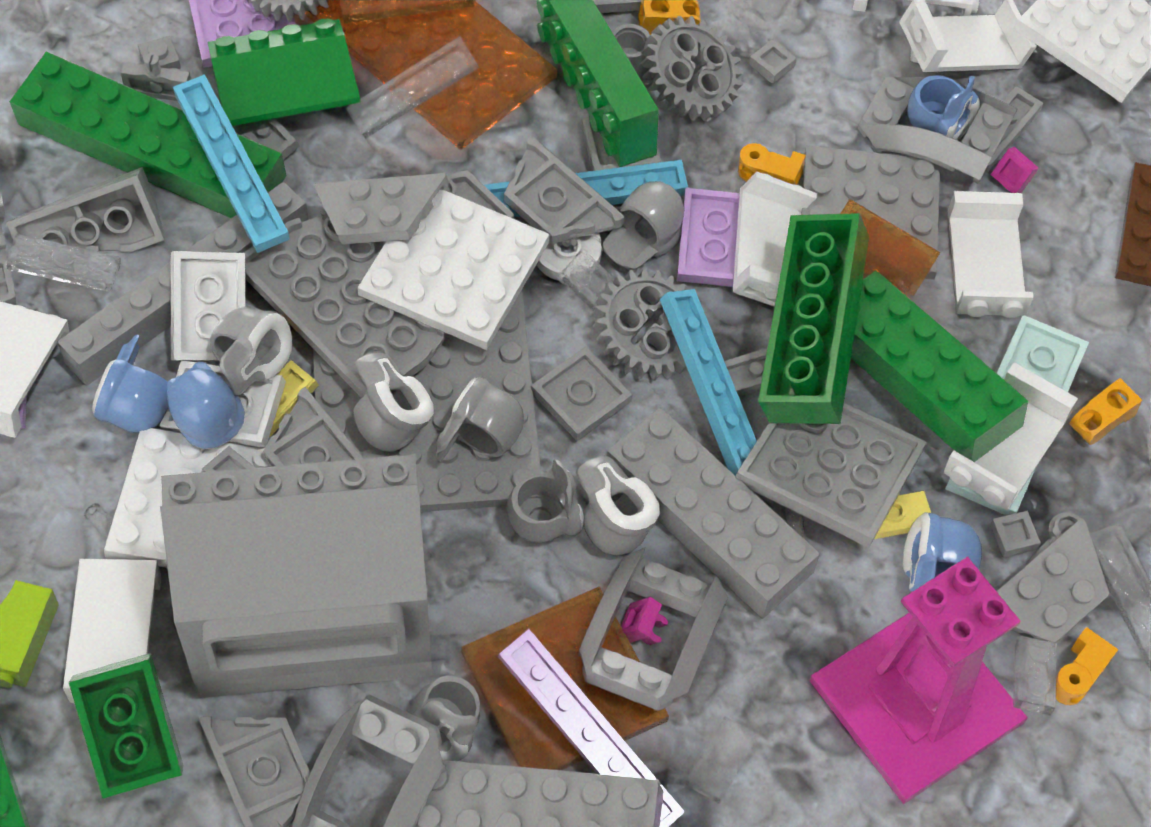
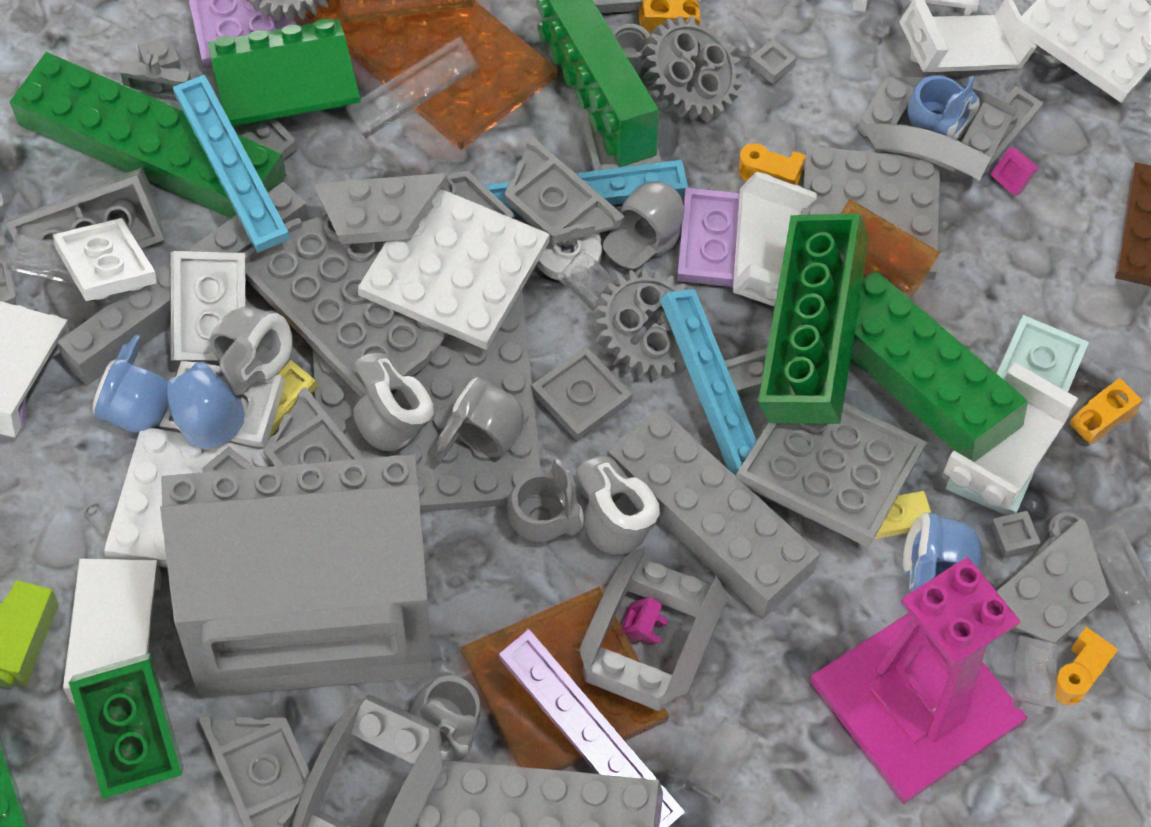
white panel [948,191,1033,318] -> none
none -> white plate [53,218,156,301]

